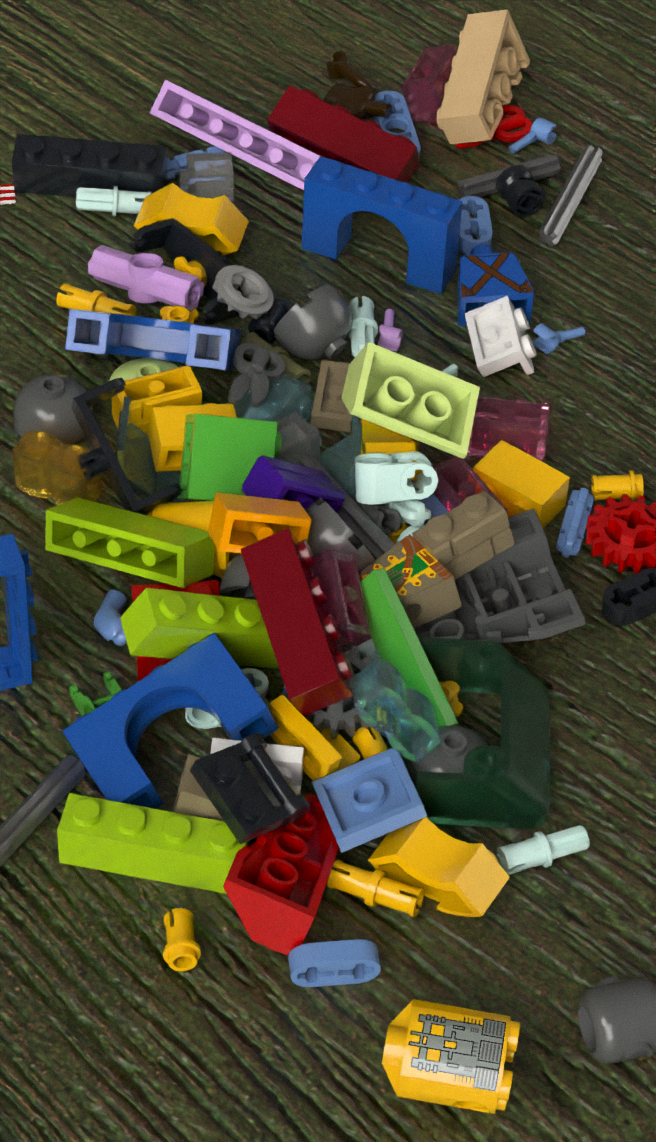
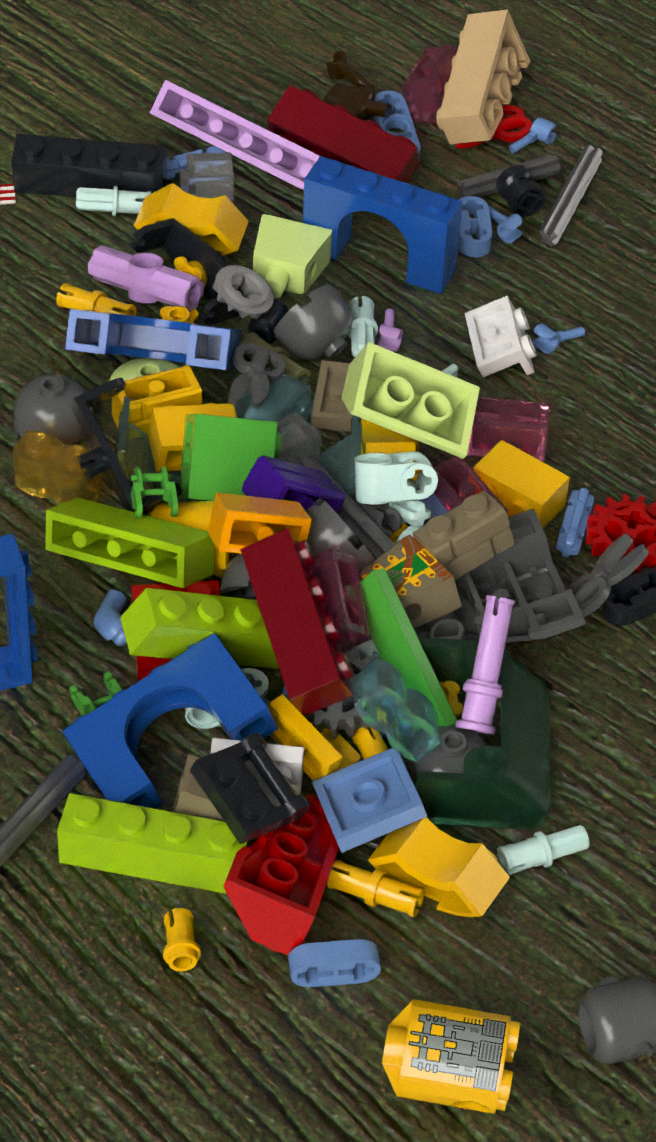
blue torso [457,244,534,326] -> none
yellow pin [591,470,644,501] -> none
none -> bright green piece [131,467,178,518]
none -> yellowish green torso [253,214,332,298]
none -> lavender pin [455,595,515,735]
none -> medium blue hand [488,205,522,244]
none -> dark grey piece [566,534,649,616]

